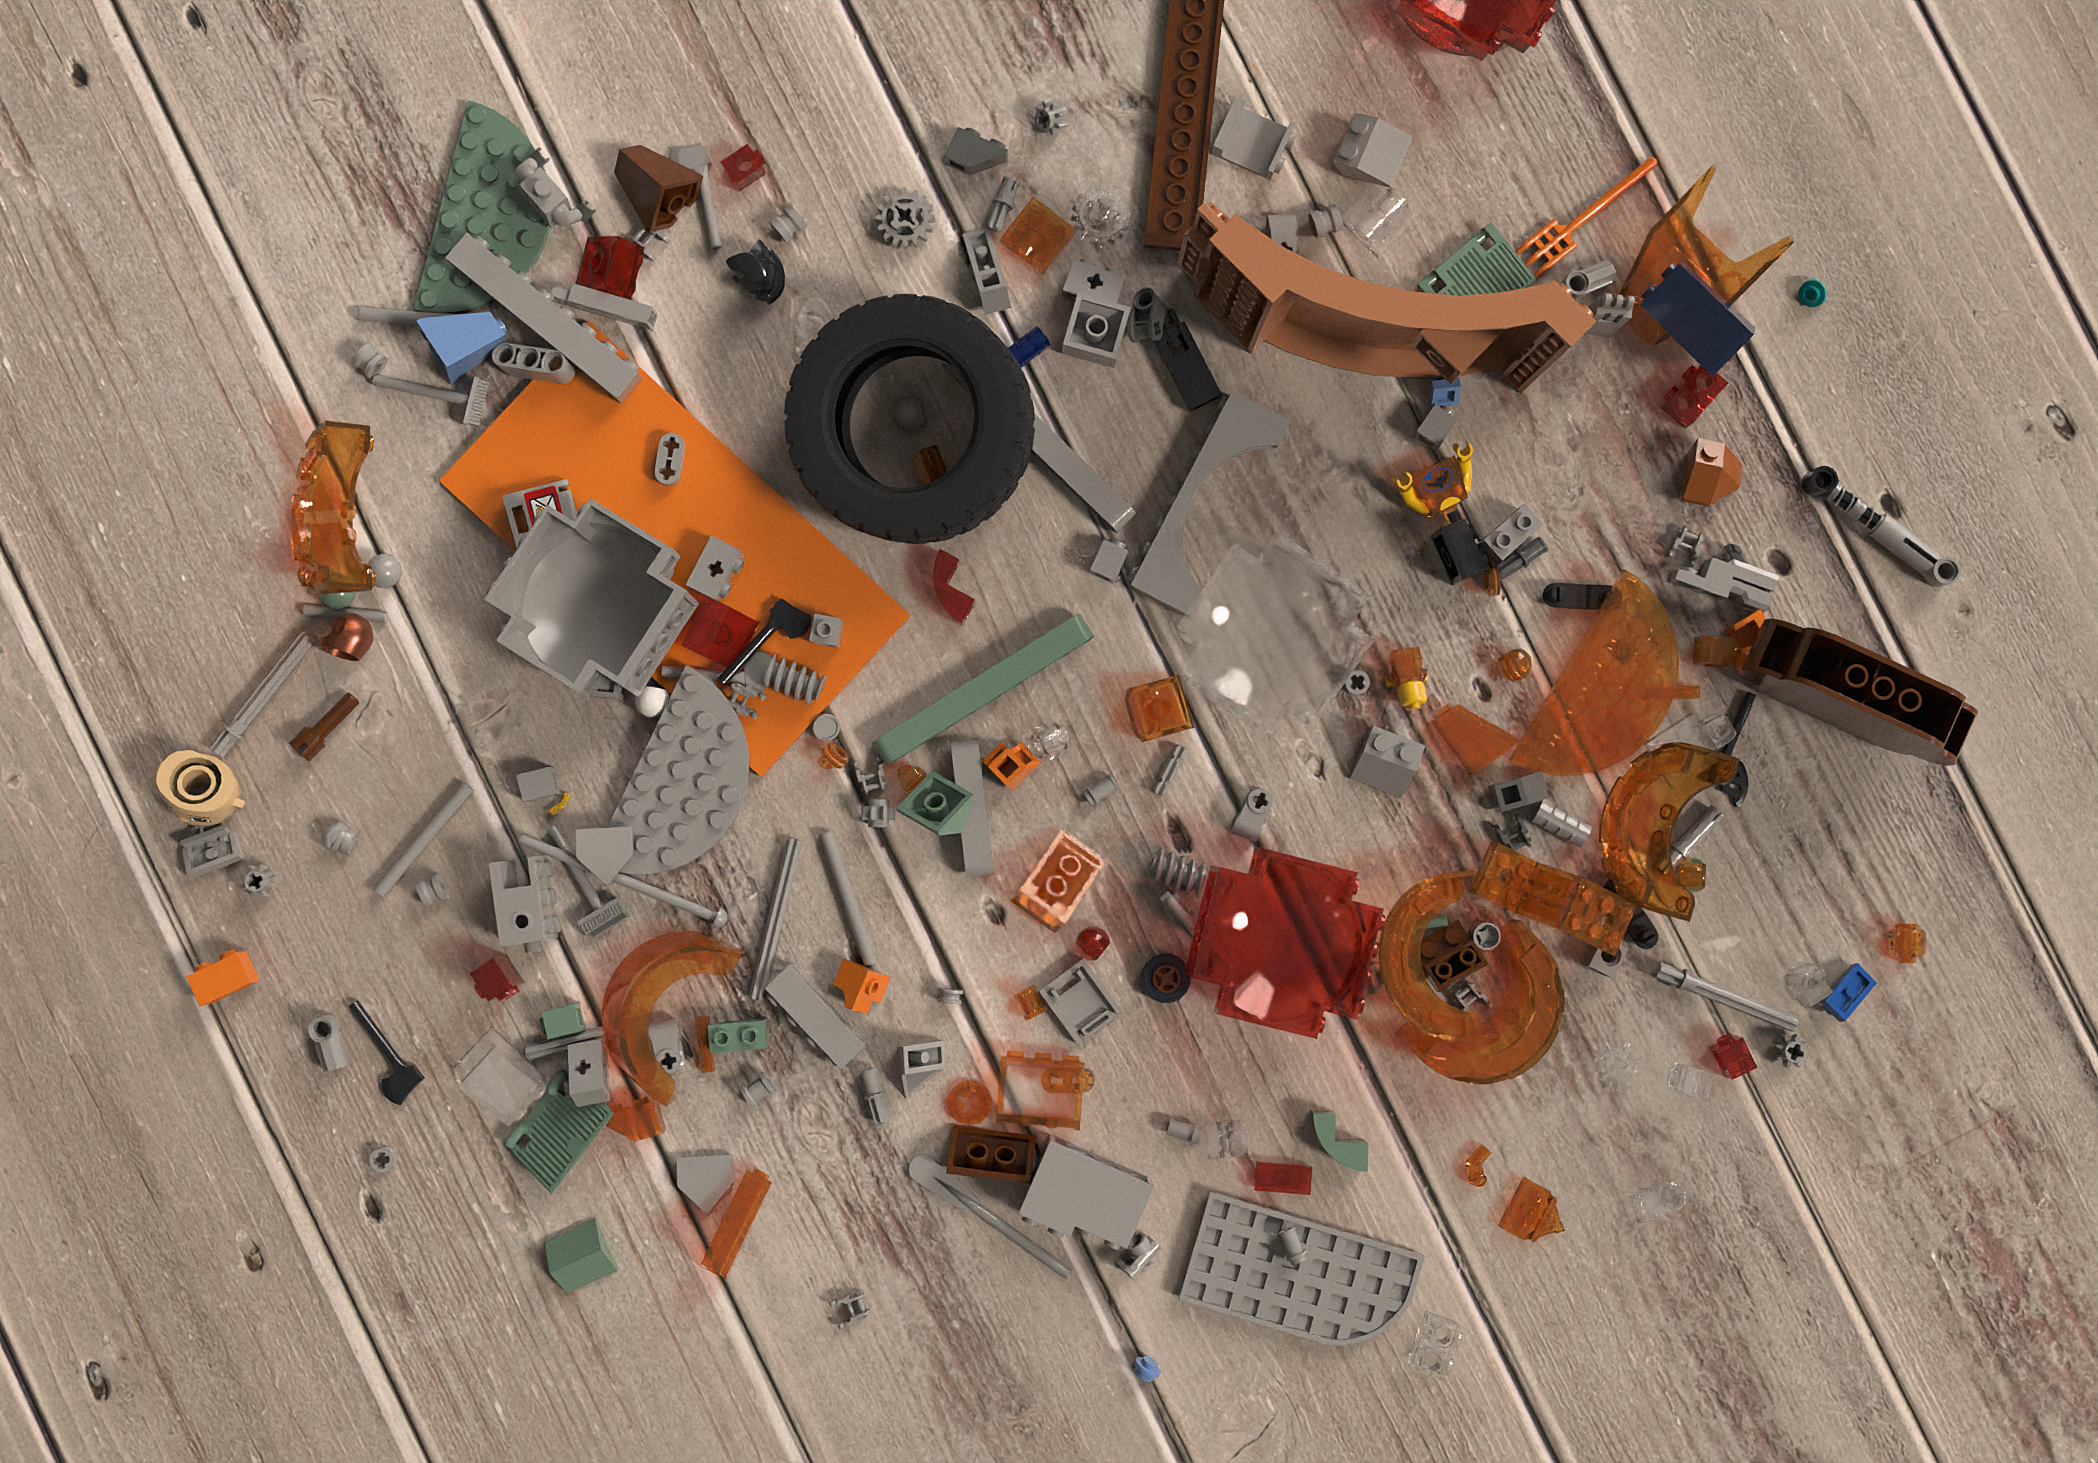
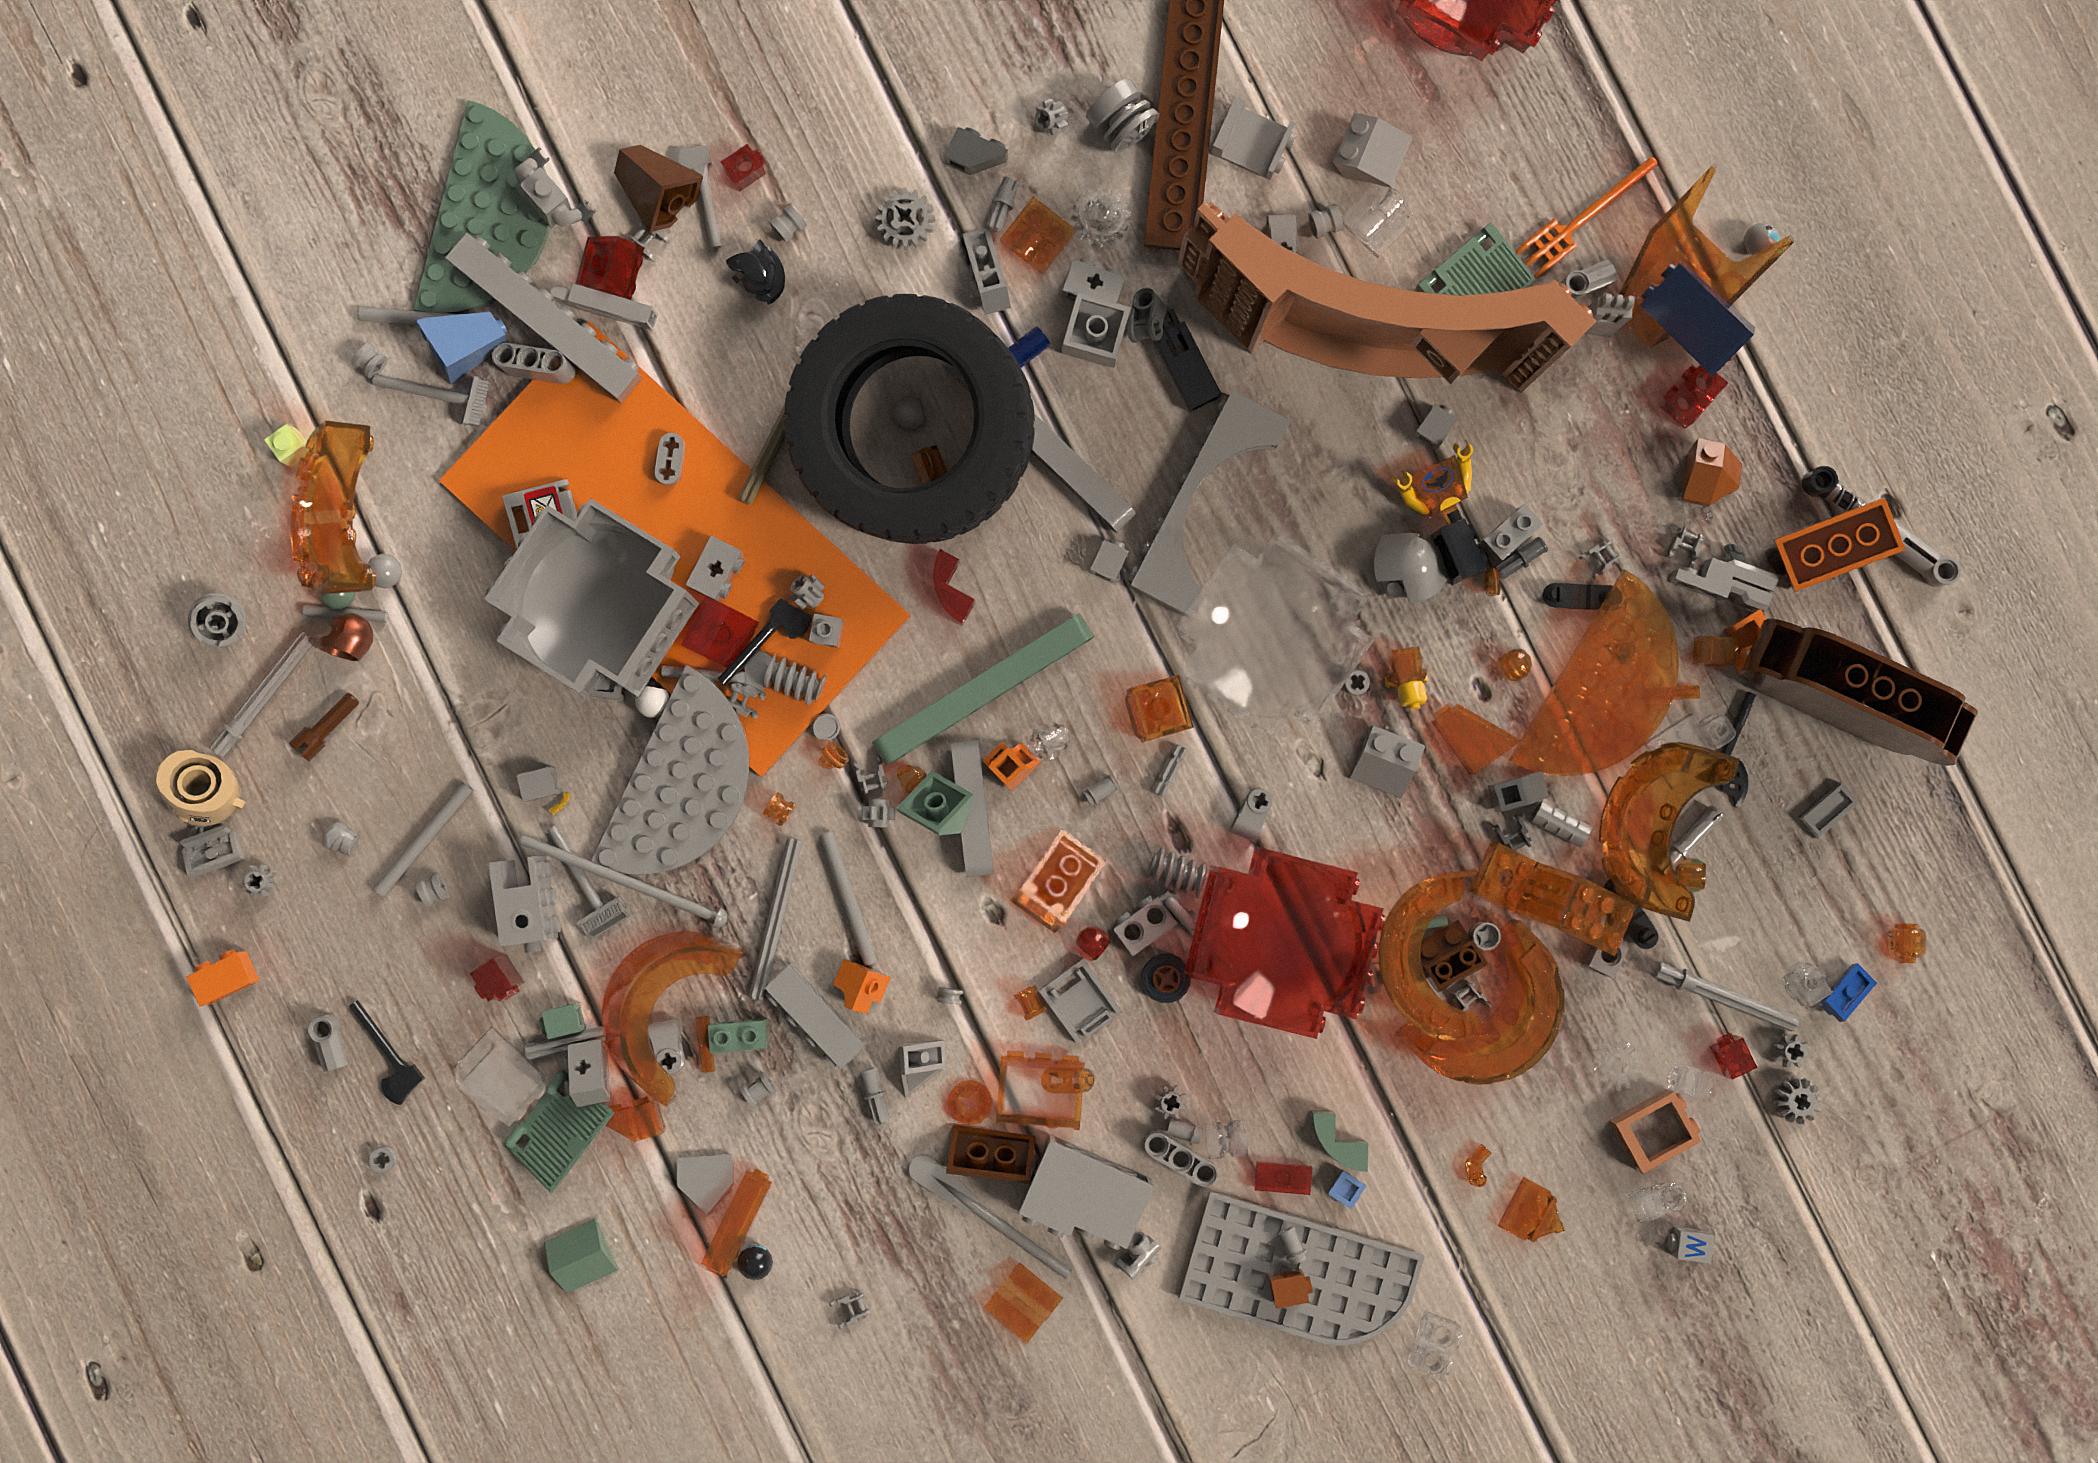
light grey slope [575,826,634,887] -> none
medium blue plate [1133,1356,1161,1382] -> none
medium blue tile [1429,375,1461,407] -> none
teal plate [1799,277,1828,307] -> none
none -> light grey cone [188,593,247,647]
none -> yellowish green brick [264,424,313,467]
none -> black piece [737,1244,773,1280]
none -> dark tan axle [739,405,787,505]
none -> clear orange wheel [763,792,797,827]
none -> light grey gear [790,574,825,609]
none -> clear orange slope [983,1263,1063,1344]
none -> light grey wheel [1086,78,1159,153]
none -> light grey brick [1113,895,1178,956]
none -> light grey beam [1144,1129,1218,1187]
none -> light grey gear [1154,1085,1188,1119]
none -> dark orange brick [1268,1269,1313,1309]
none -> medium blue plate [1327,1169,1366,1209]
none -> light grey brick [1374,533,1448,603]
none -> light grey piece [1579,541,1621,579]
none -> nougat window [1609,1089,1702,1174]
none -> light grey brick [1667,1226,1714,1264]
none -> light grey piece [1744,223,1780,256]
none -> light grey gear [1772,1076,1824,1125]
none -> orange brick [1773,498,1906,592]
none -> light grey tile [1797,782,1860,839]

